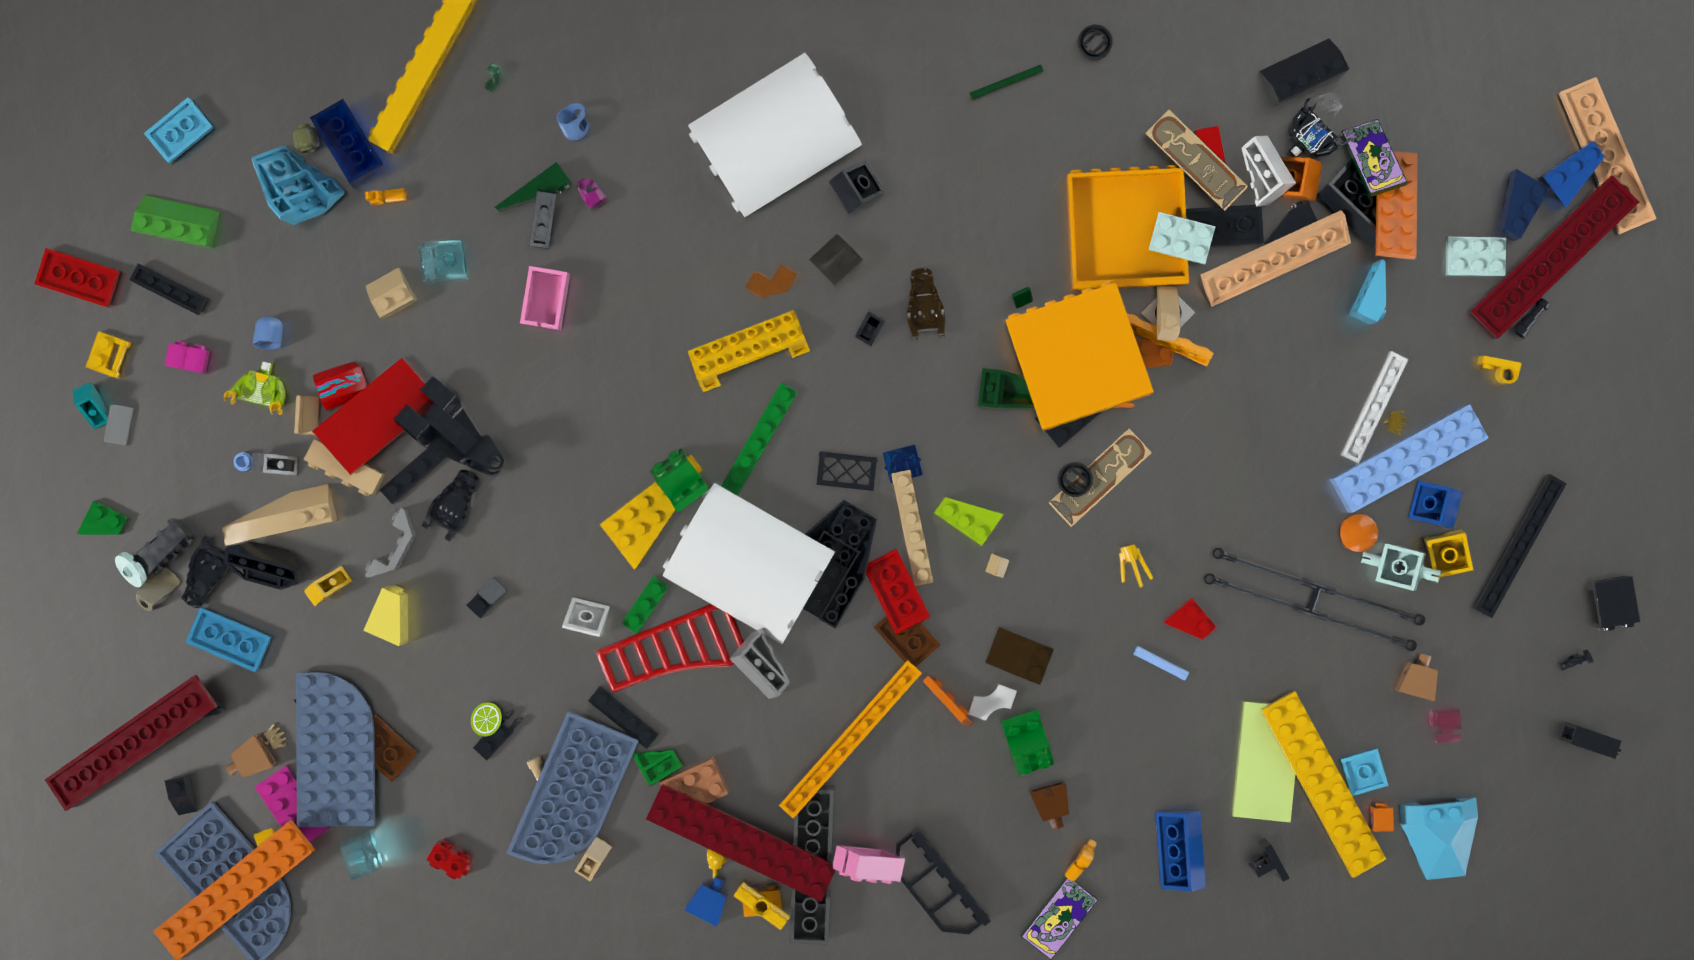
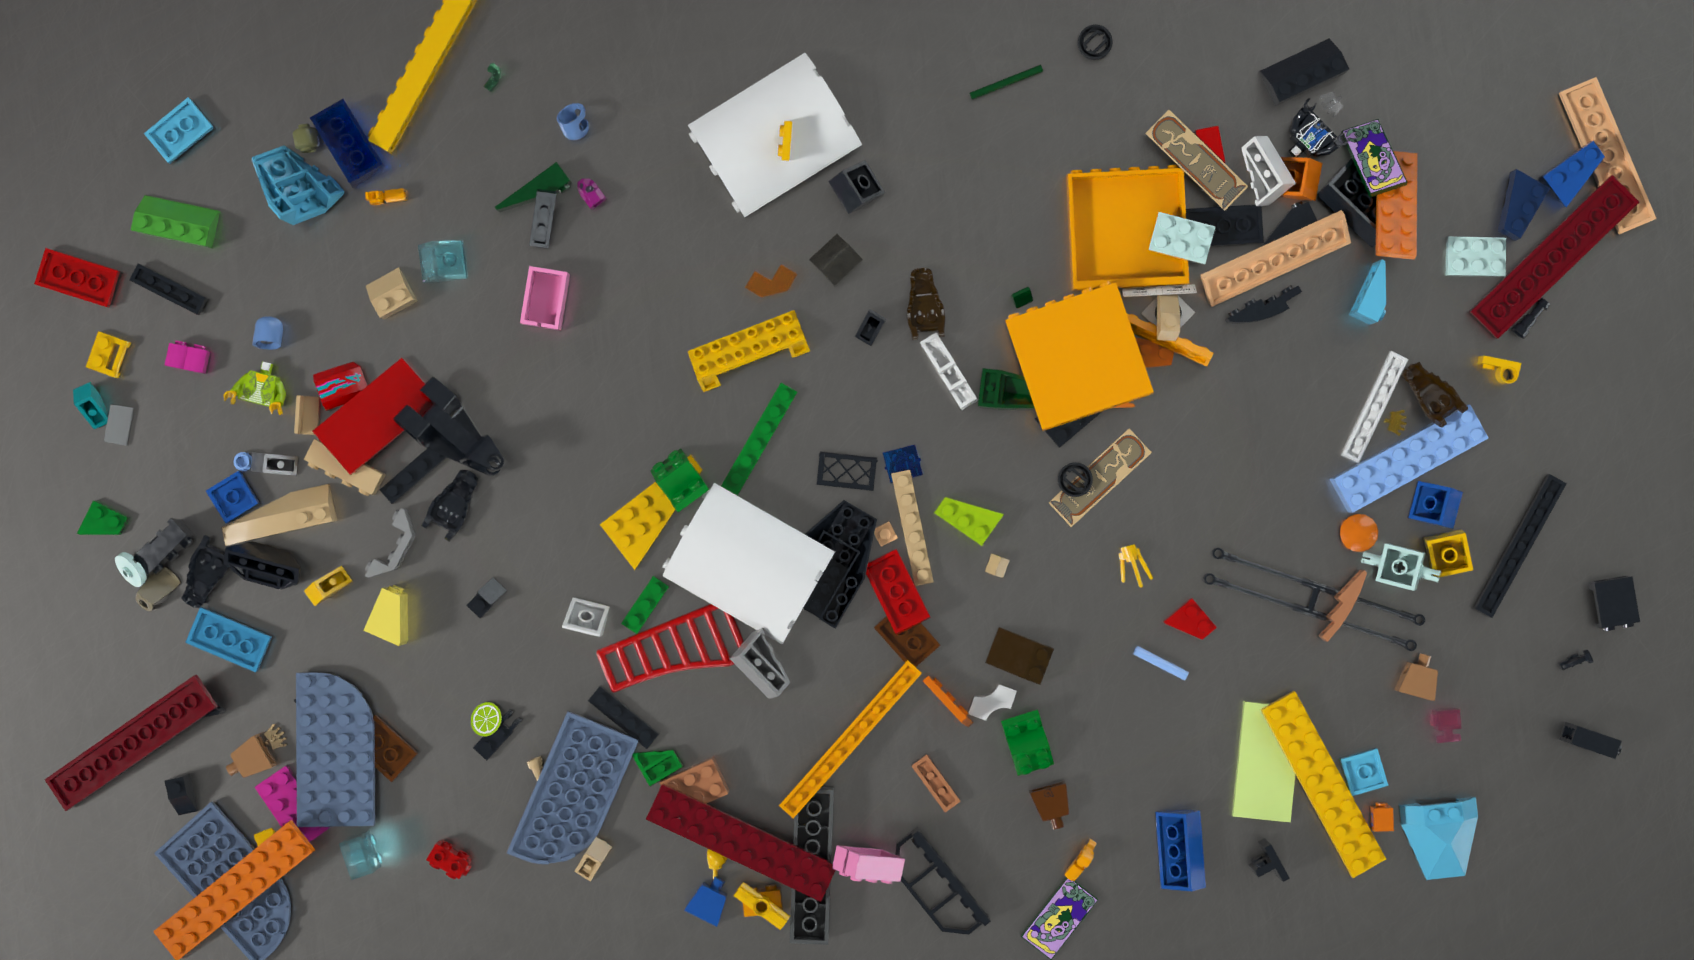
none -> blue plate [206,471,260,523]
none -> yellow plate [778,121,792,161]
none -> light nougat plate [874,521,898,547]
none -> nougat plate [911,754,961,813]
none -> white slope [920,333,978,410]
none -> white sticker [1122,284,1197,297]
none -> black slope [1225,285,1302,324]
none -> nougat slope [1318,569,1367,642]
none -> dark brown animal [1402,362,1468,428]

